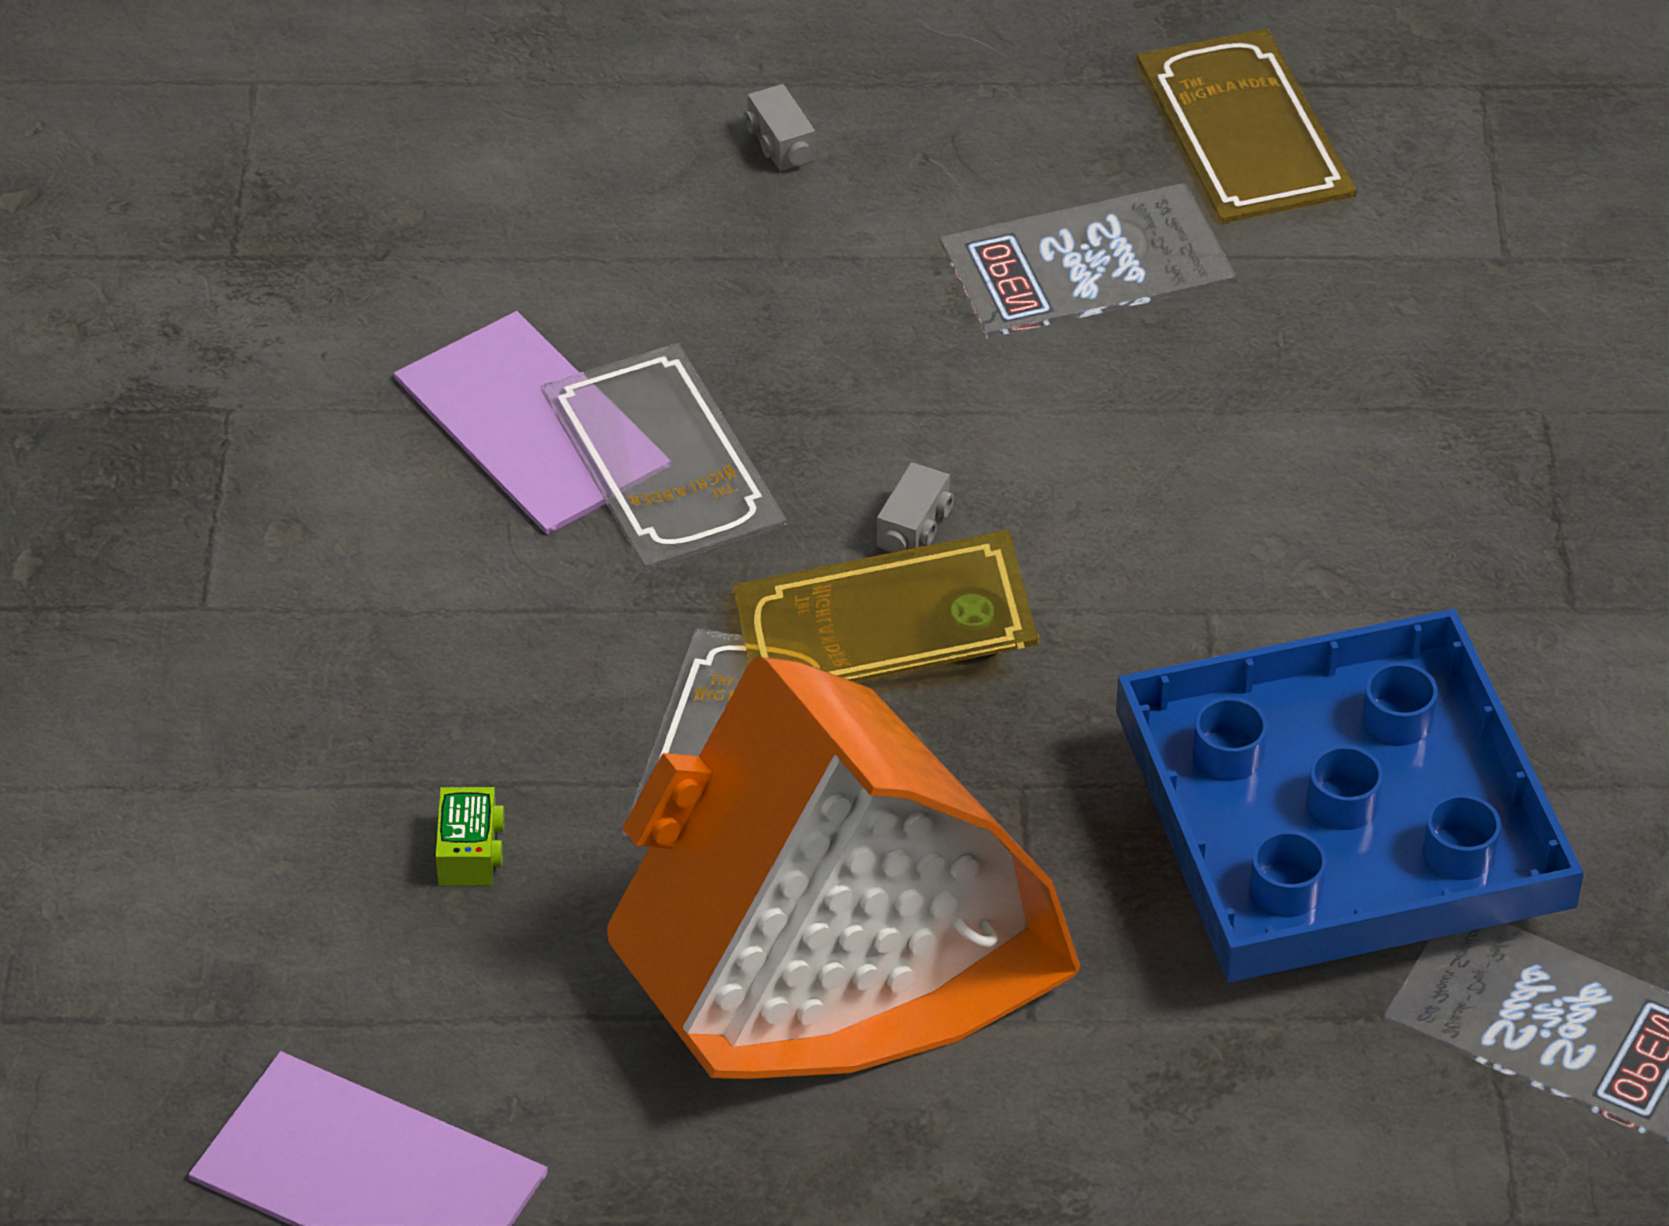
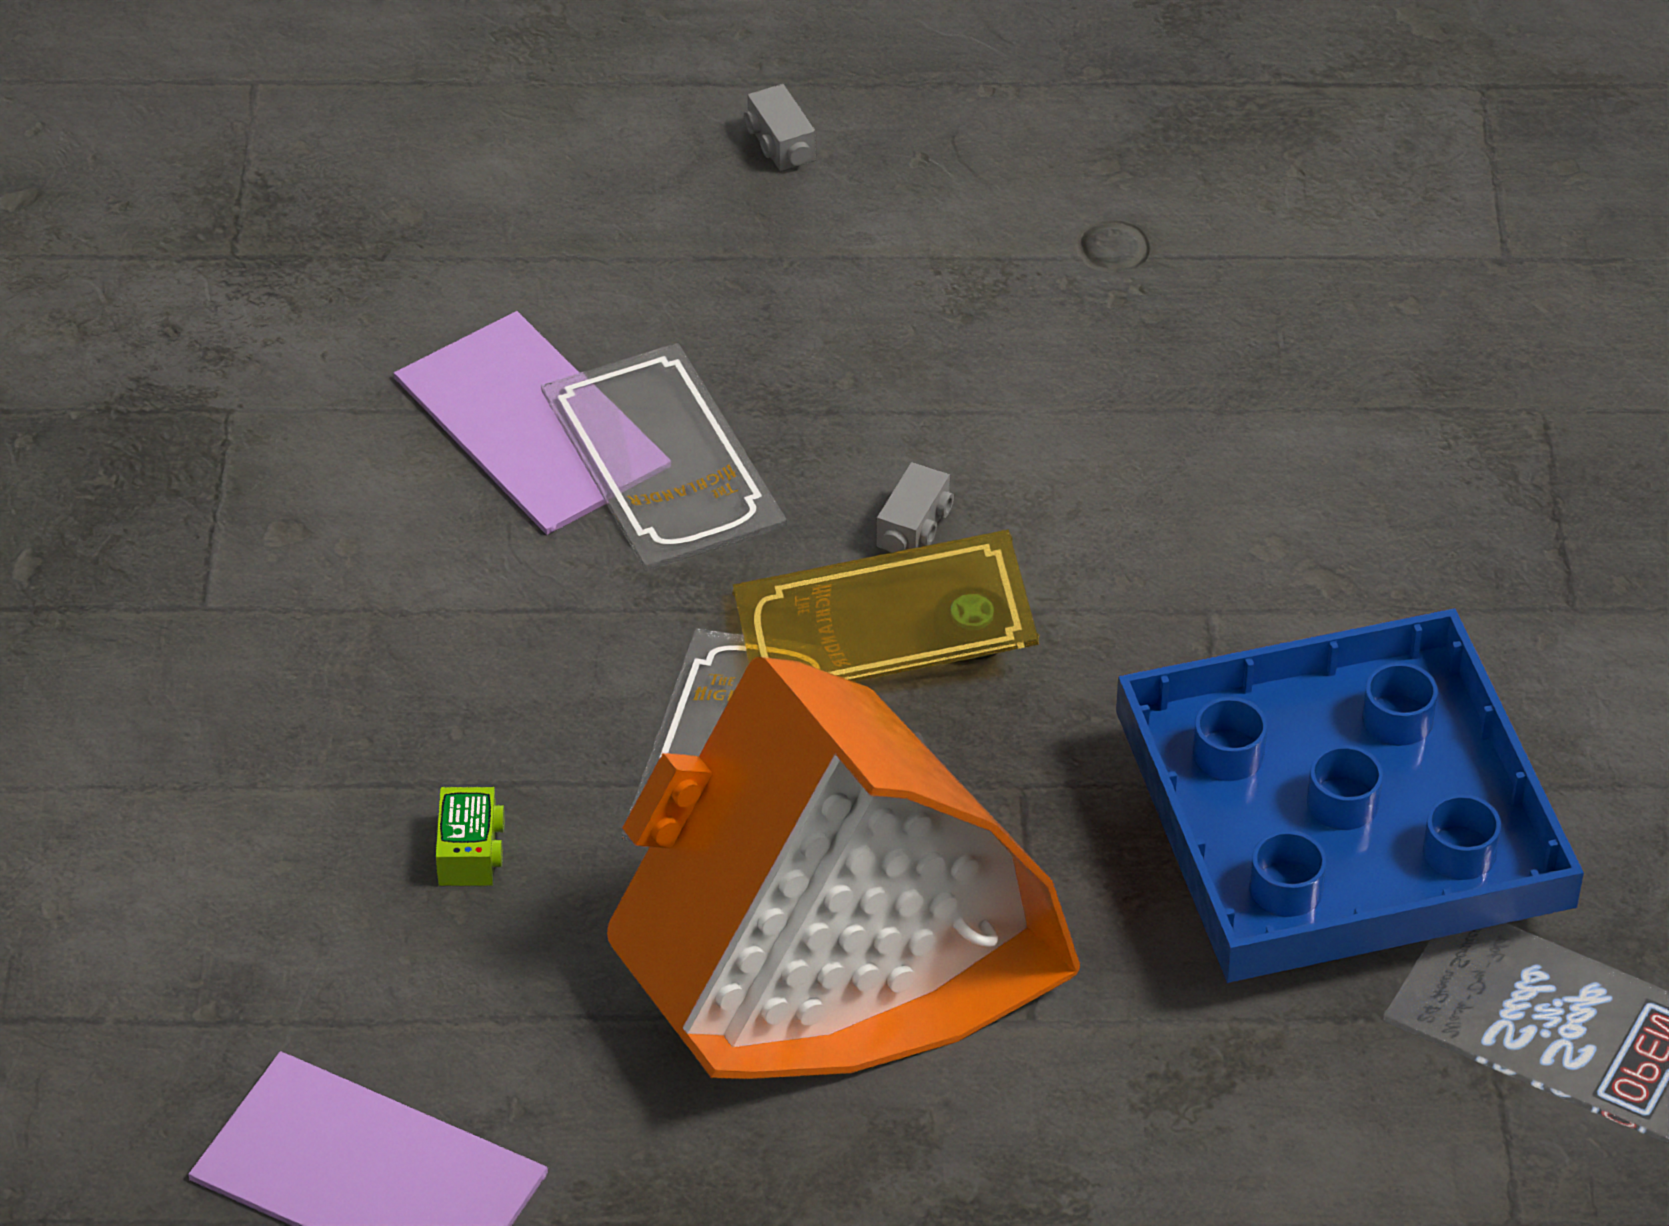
clear piece [940,183,1237,338] -> none
clear yellow piece [1137,28,1357,224] -> none

